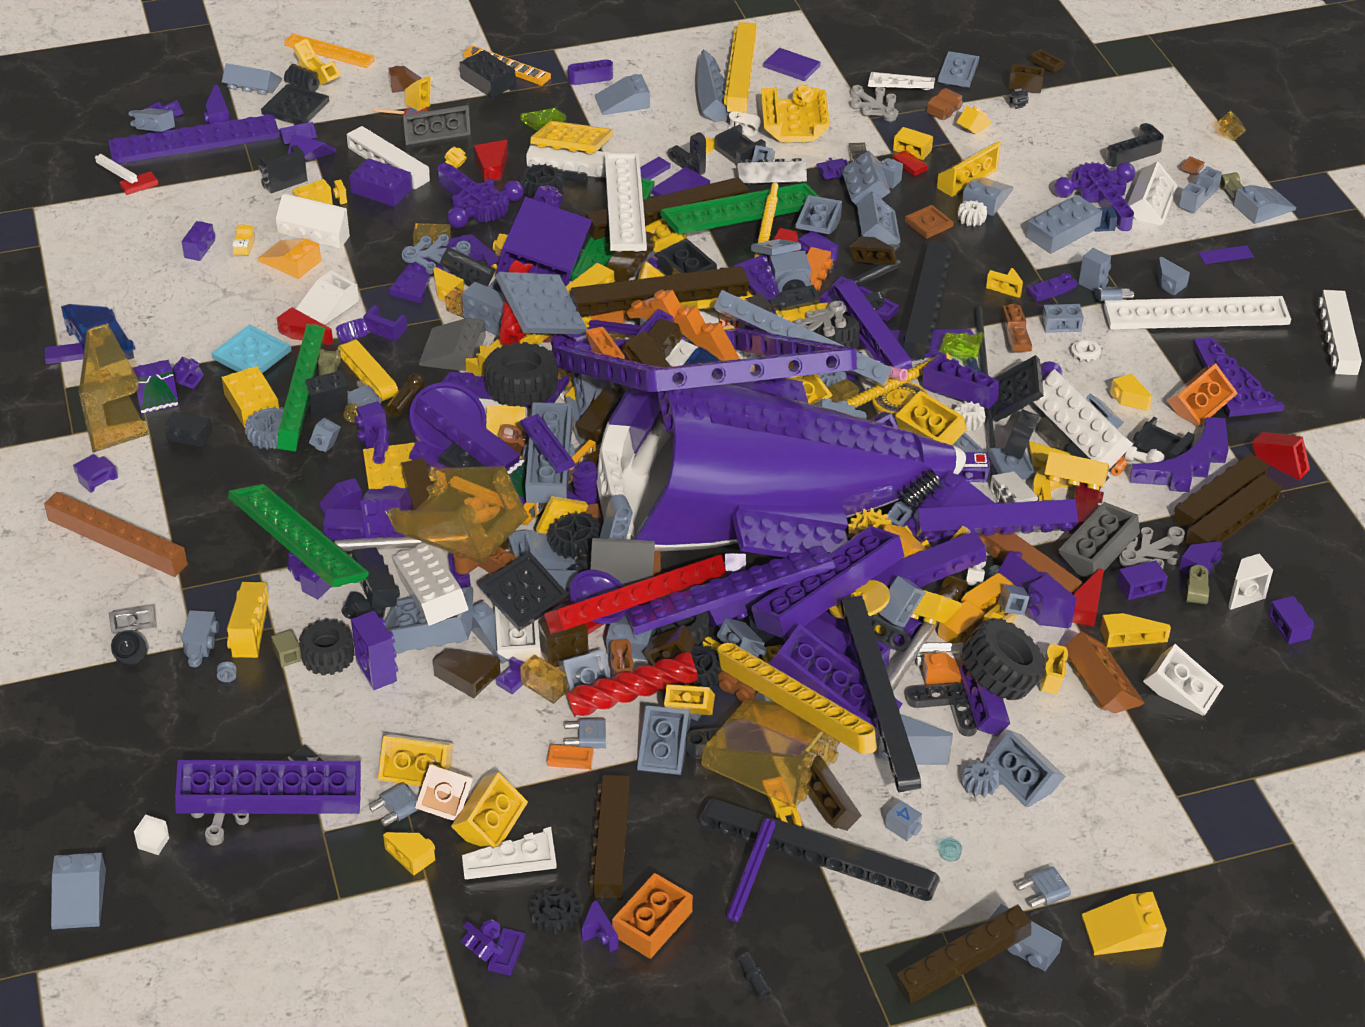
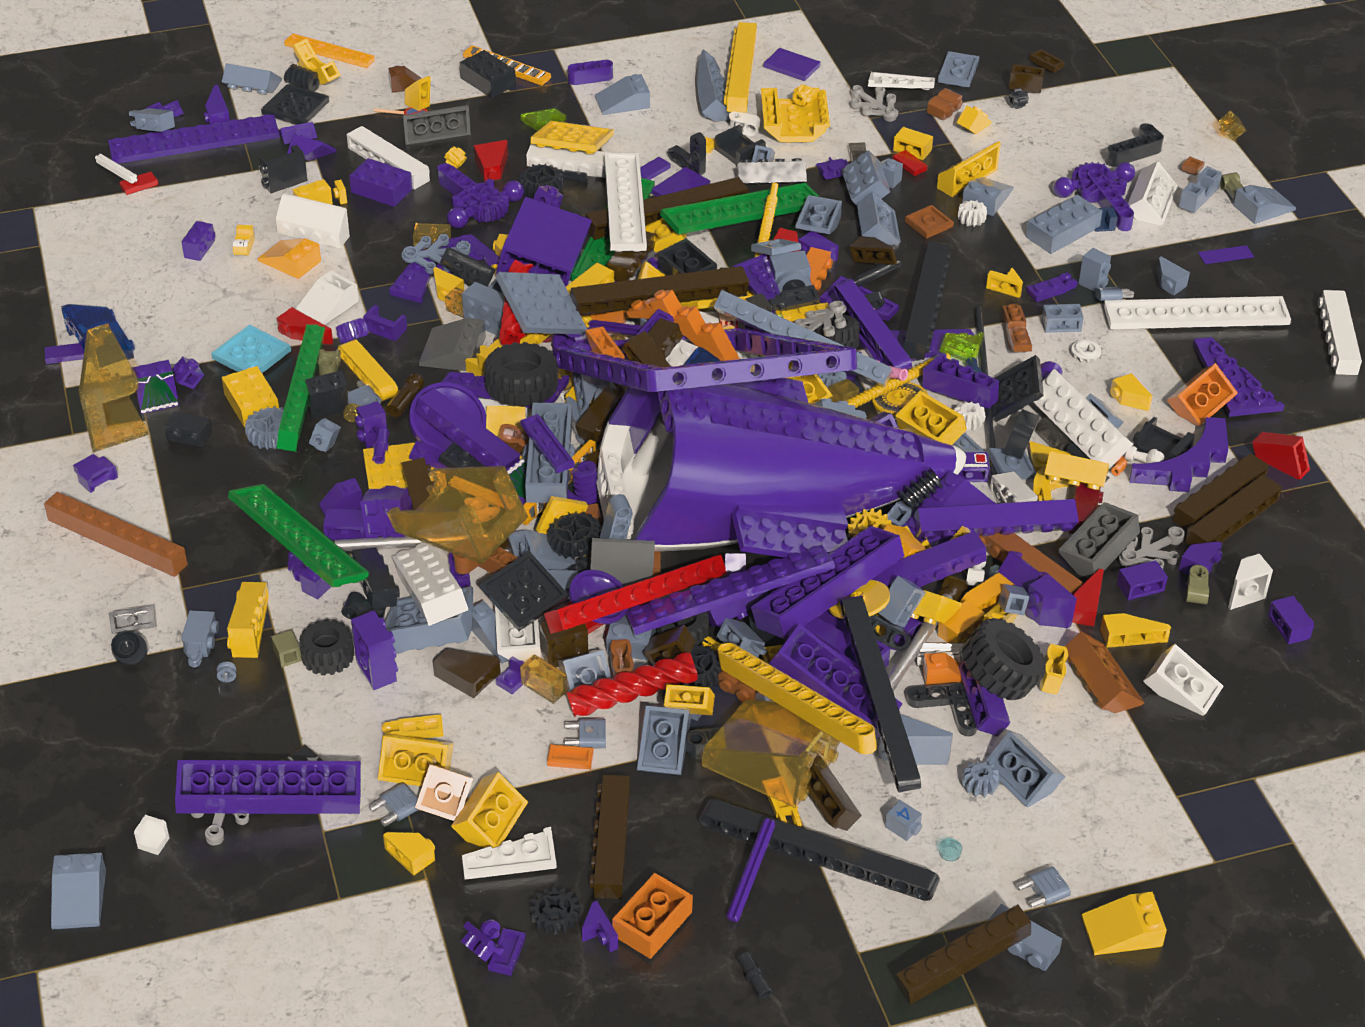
none -> yellow hinge [381,714,444,741]

